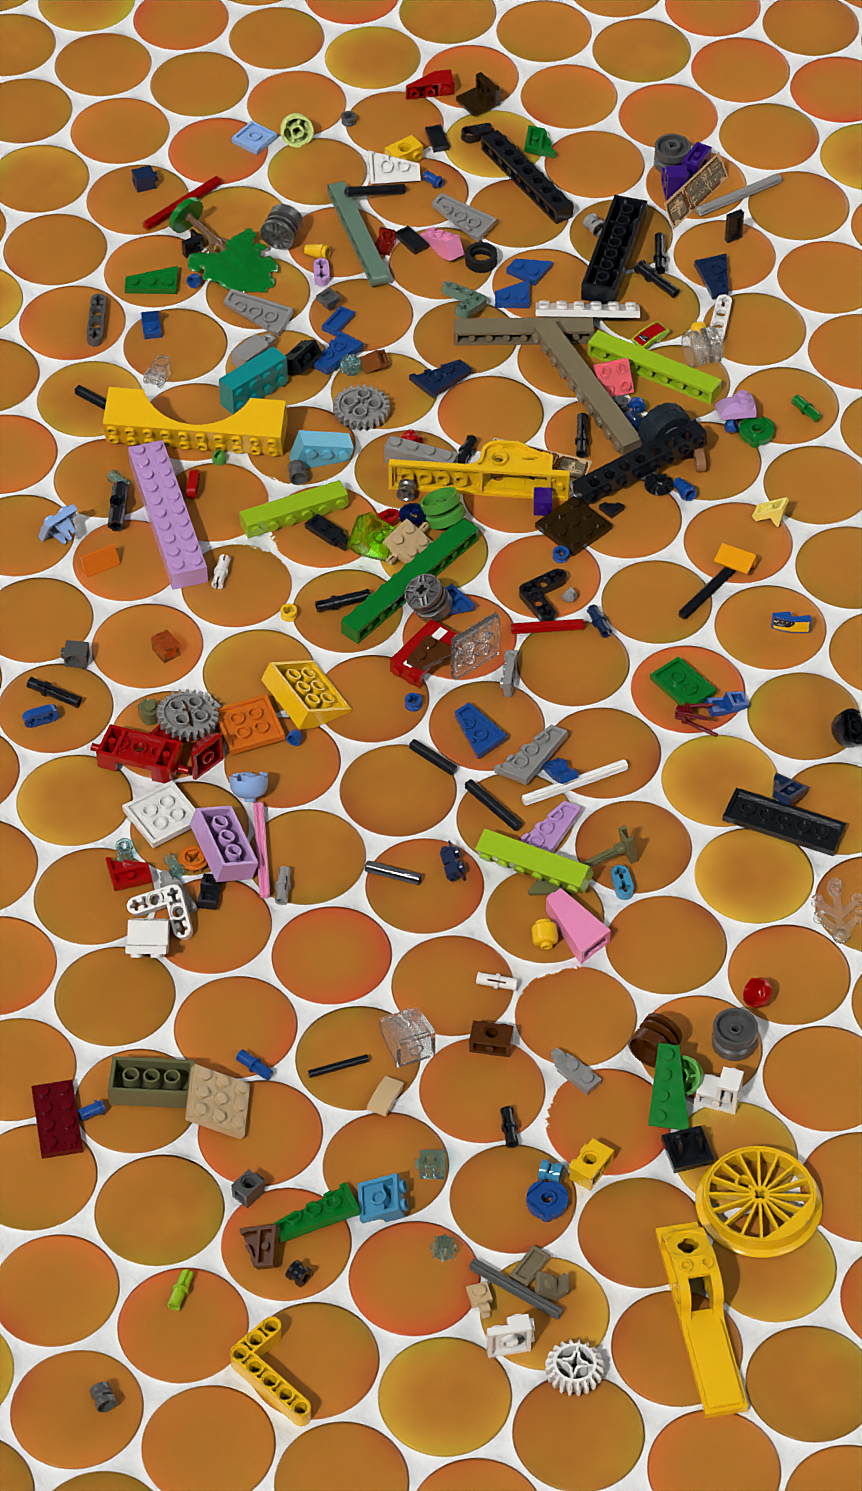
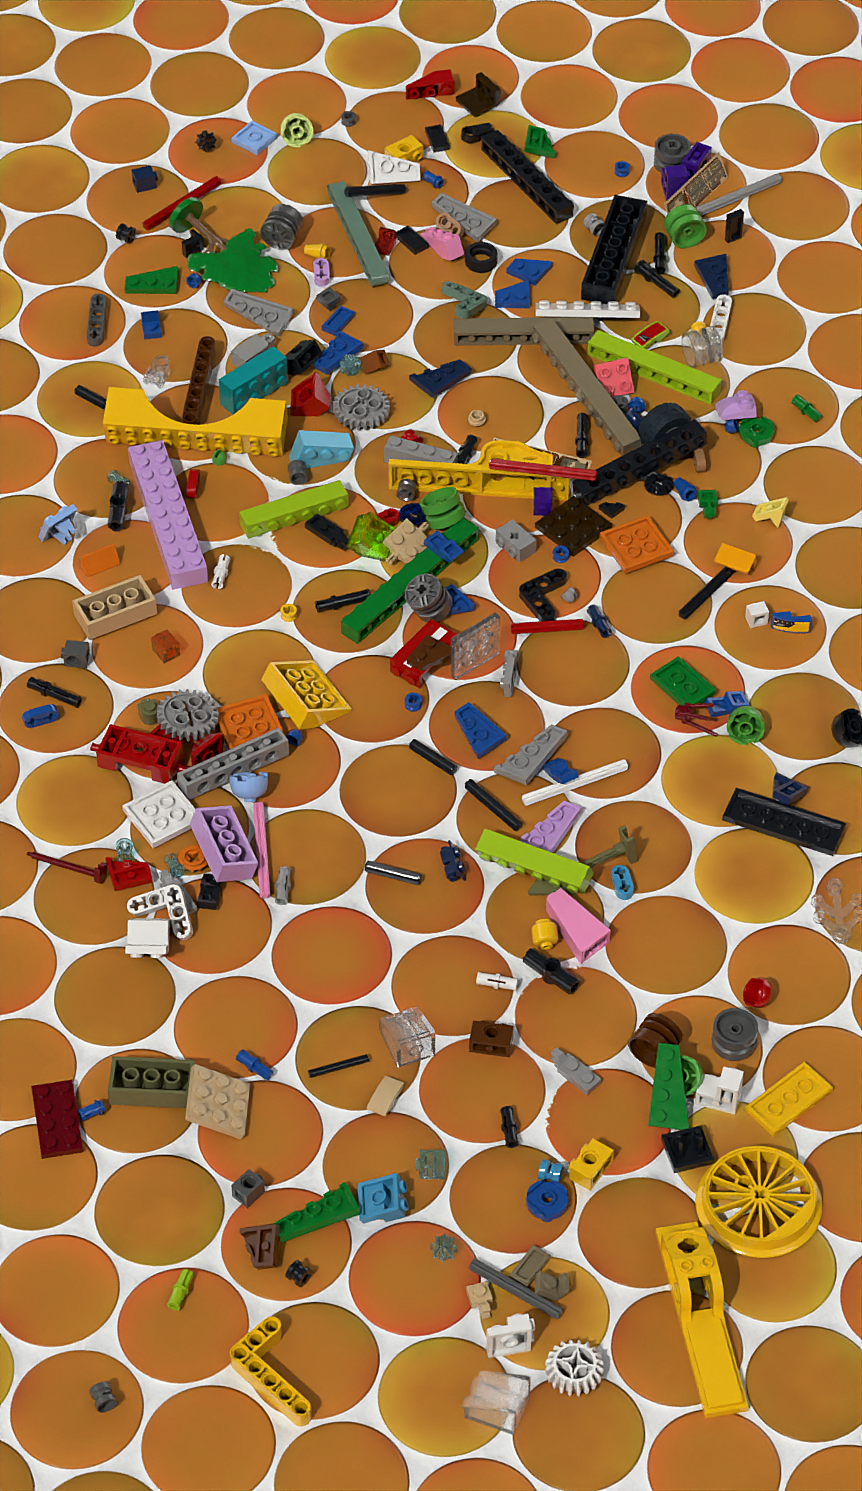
none -> dark red piece [27,852,108,884]
none -> tan brick [72,575,157,640]
none -> black wheel [116,223,136,244]
none -> light grey brick [177,728,289,800]
none -> reddish brown beam [182,336,216,425]
none -> black gear [195,130,217,152]
none -> red slope [290,372,330,417]
none -> blue slope [423,530,464,563]
none -> medium nougat plate [436,212,464,238]
none -> clear slope [462,1371,531,1435]
none -> tan plate [468,410,486,426]
none -> red axle [489,458,597,481]
none -> light grey brick [495,520,536,563]
none -> black piece [523,948,580,994]
none -> orange plate [600,515,674,574]
none -> blue bush [614,161,630,177]
none -> bright green wheel [664,204,707,249]
none -> green plate [697,490,718,519]
none -> bright green cylinder [726,706,765,745]
none -> white plate [745,601,769,628]
none -> yellow tile [745,1062,833,1137]

